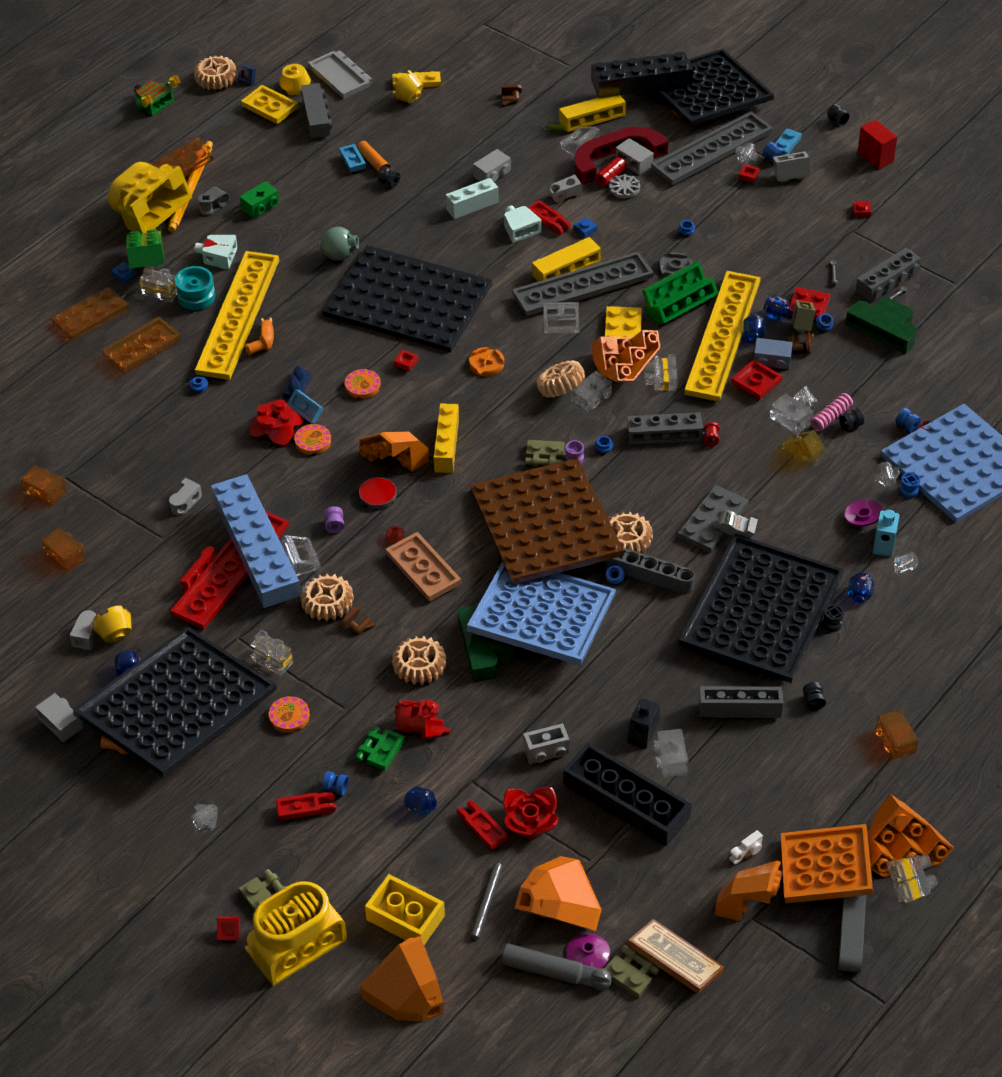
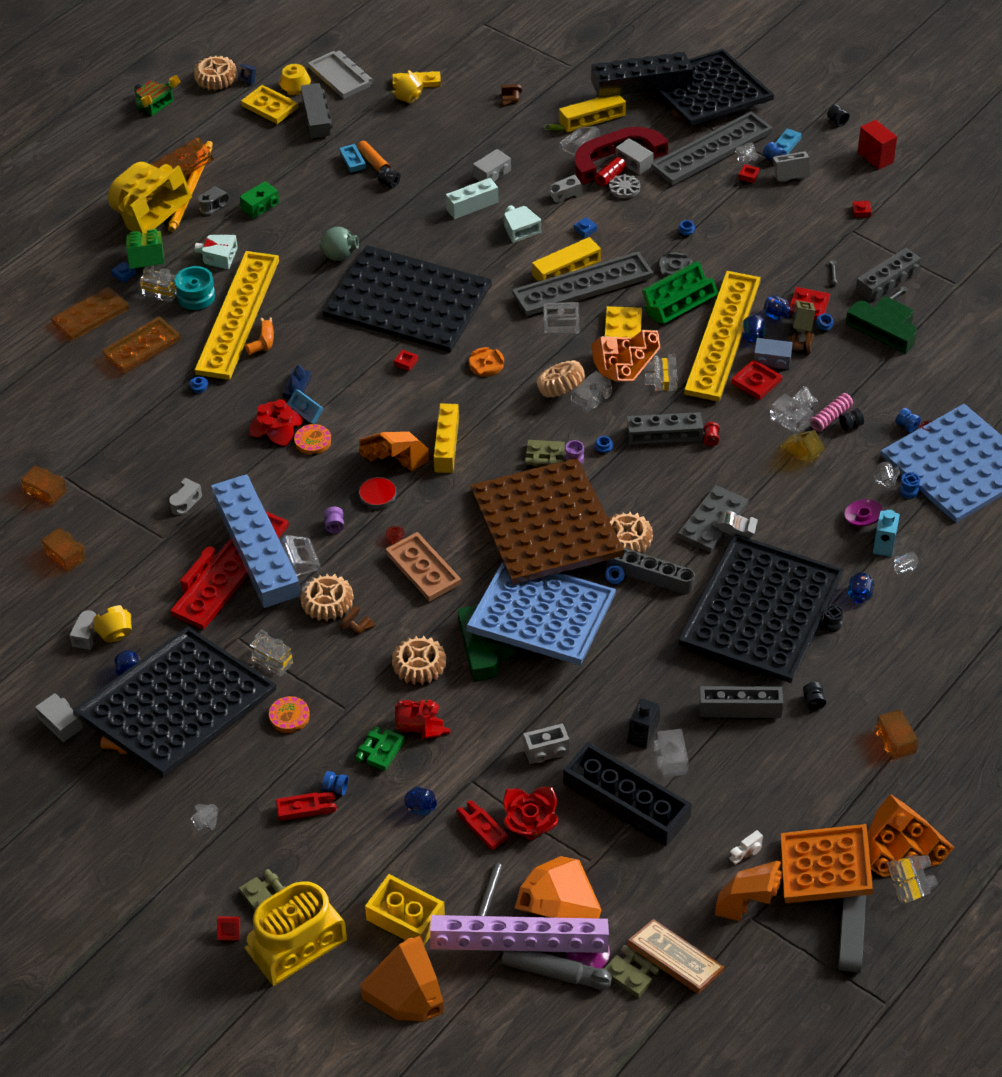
orange tile [345,369,381,399] -> none
red hinge [528,200,571,235] -> none
none -> lavender brick [430,915,609,953]

